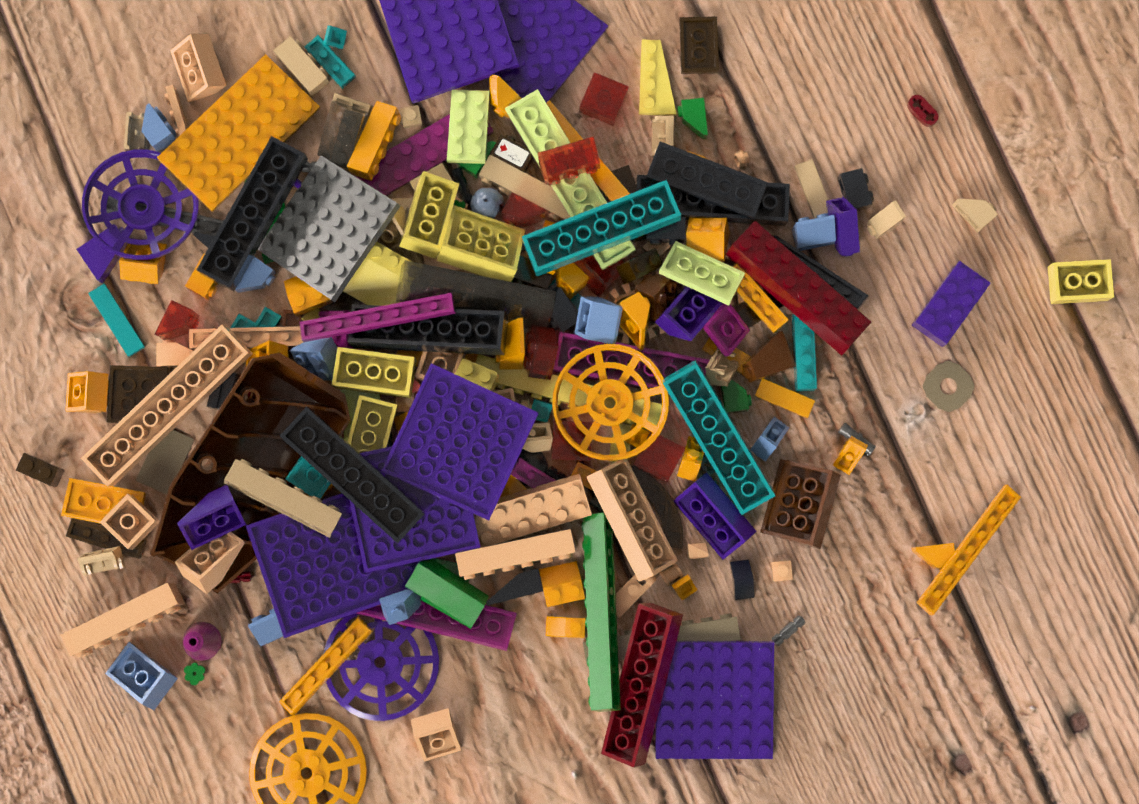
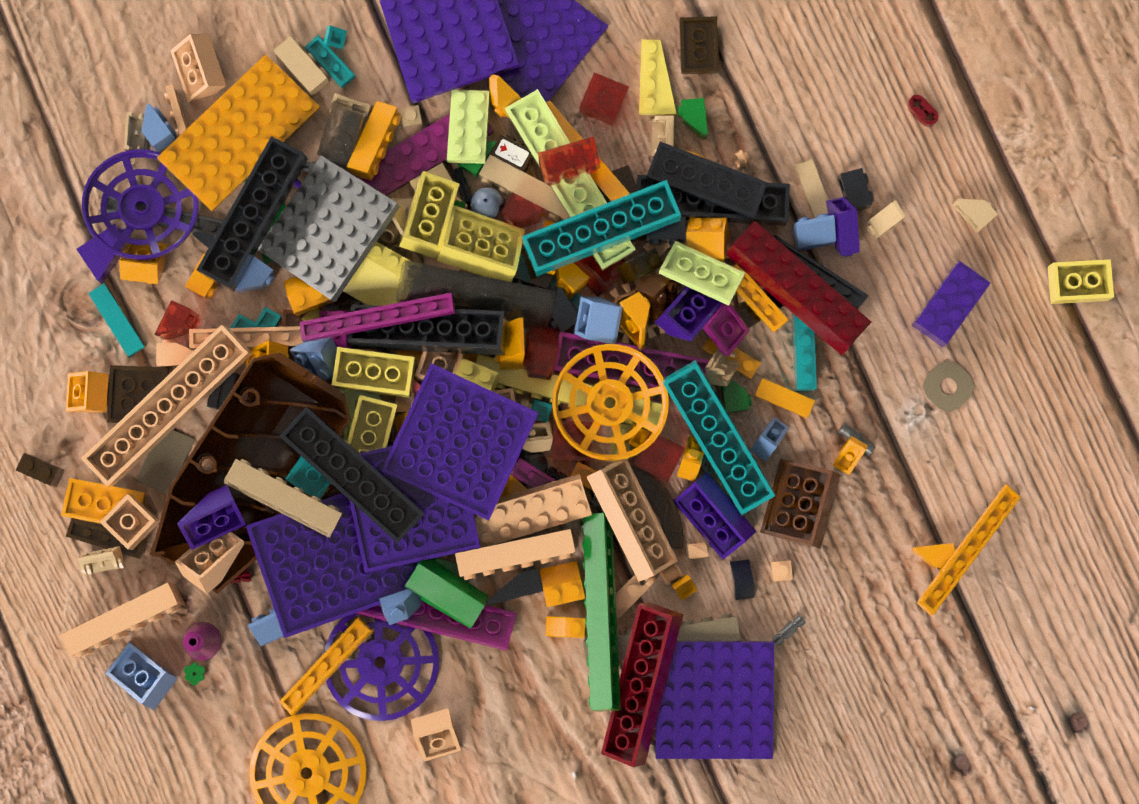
reddish brown slope [742,331,796,383] -> none

